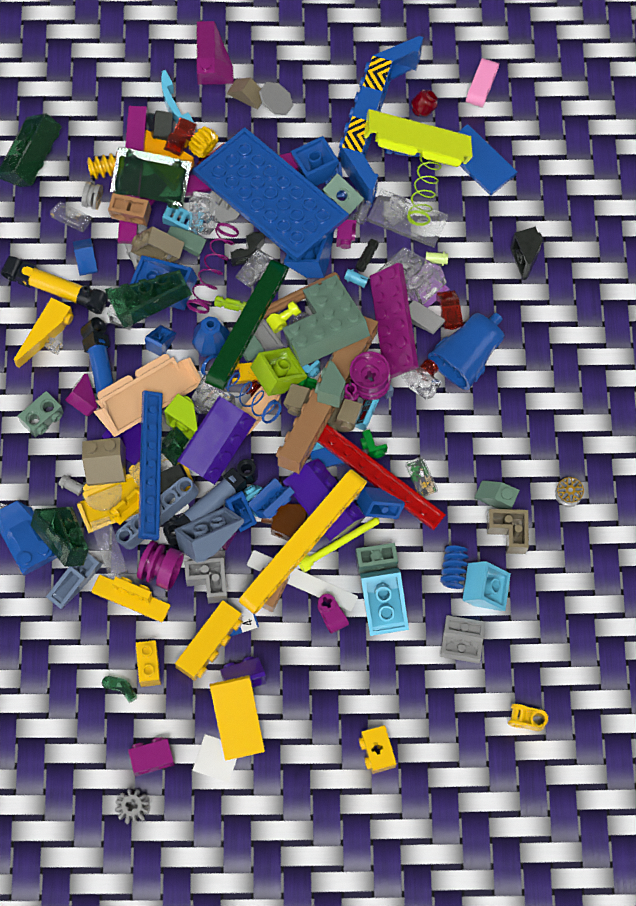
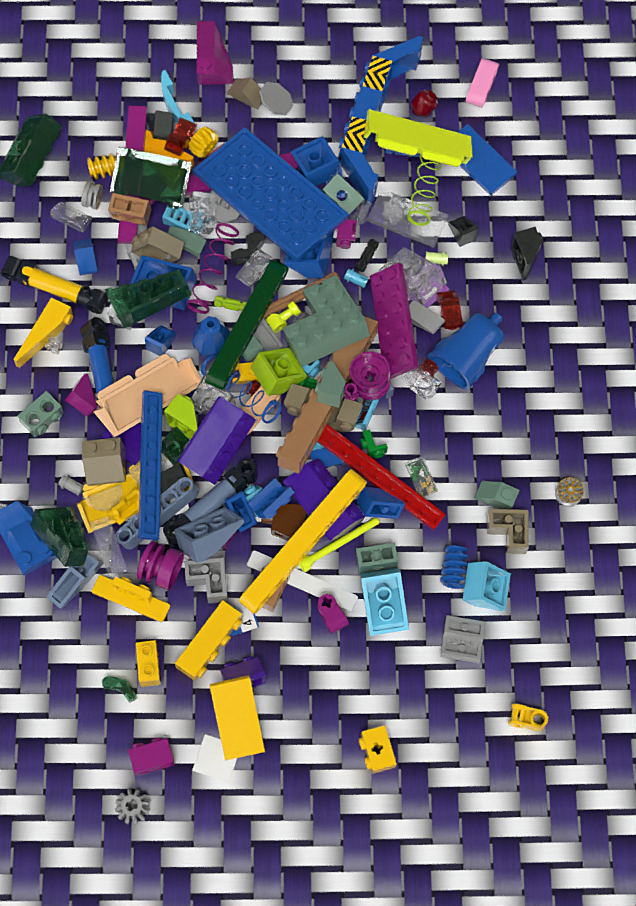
none -> pearl dark grey slope [448,216,479,247]

